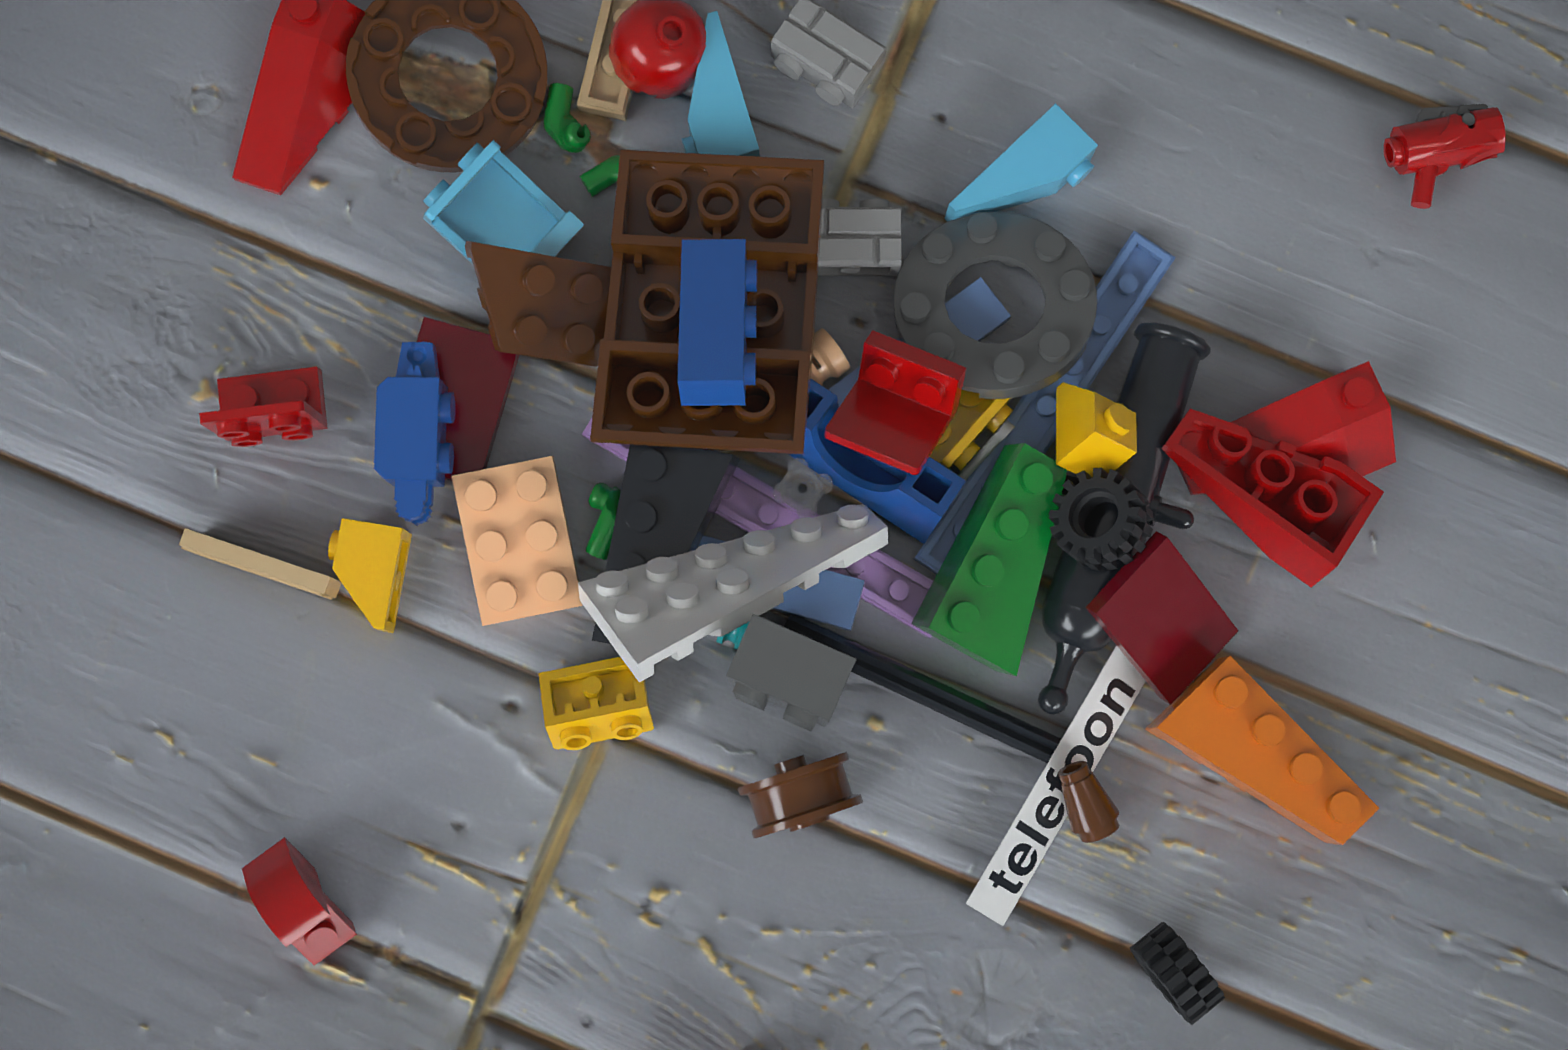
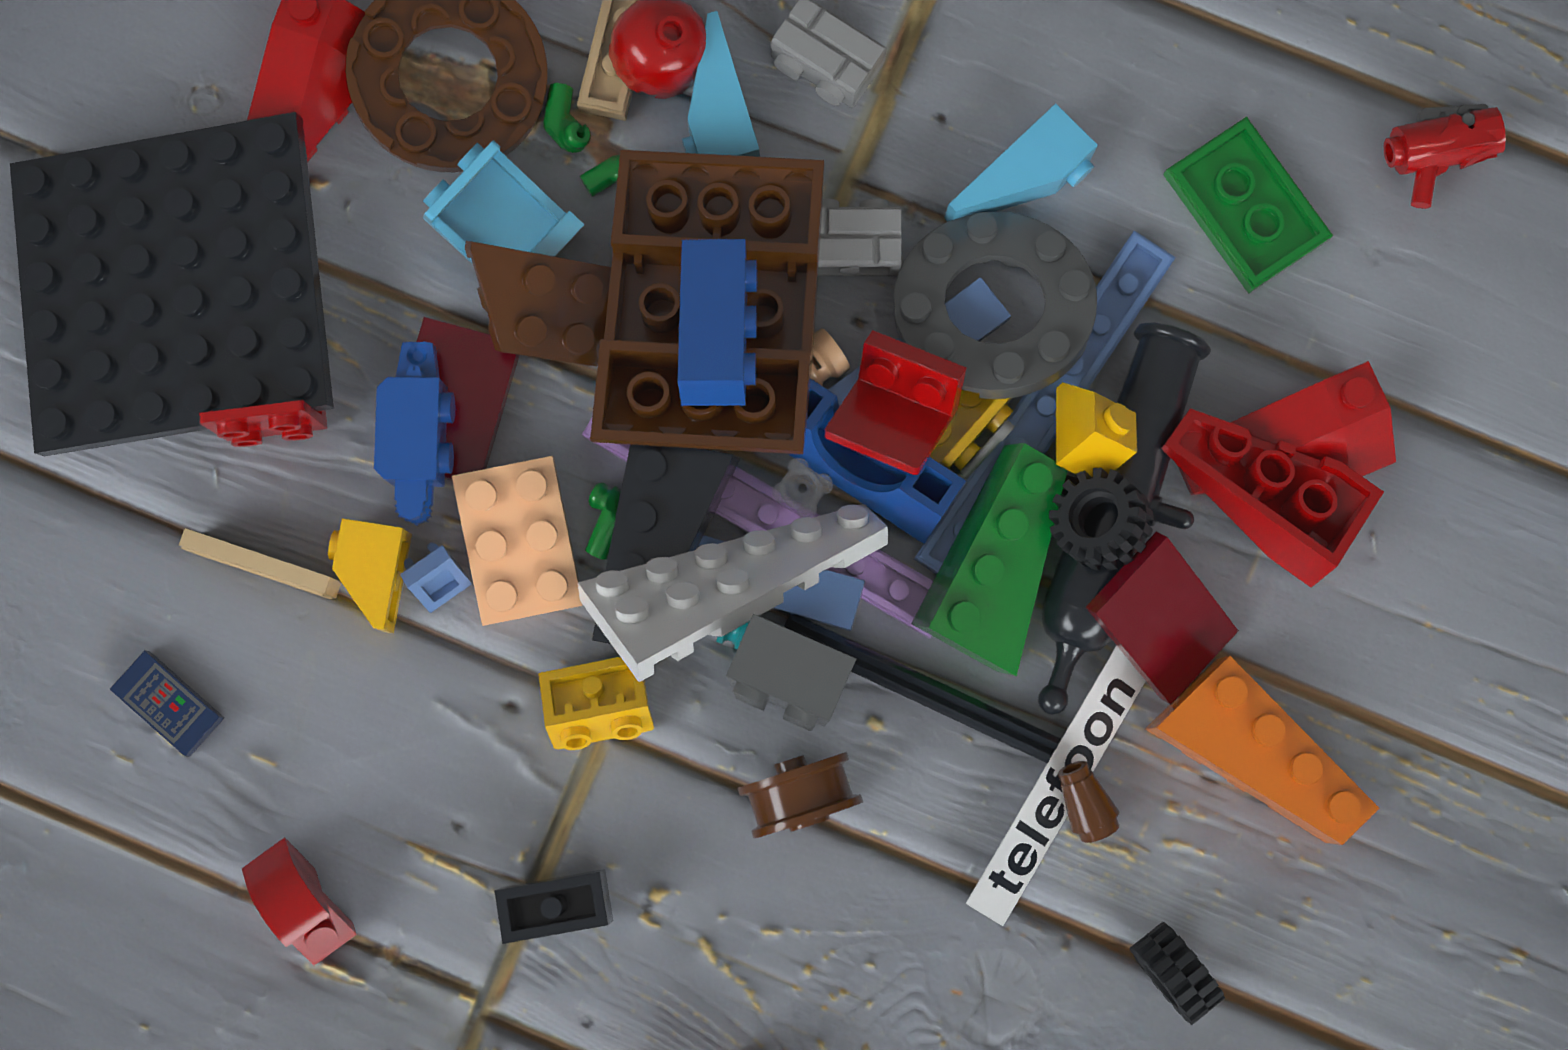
none -> black plate [10,112,334,457]
none -> dark blue tile [110,650,225,757]
none -> medium blue tile [400,542,472,613]
none -> black brick [494,869,614,944]
none -> green tile [1163,116,1333,294]

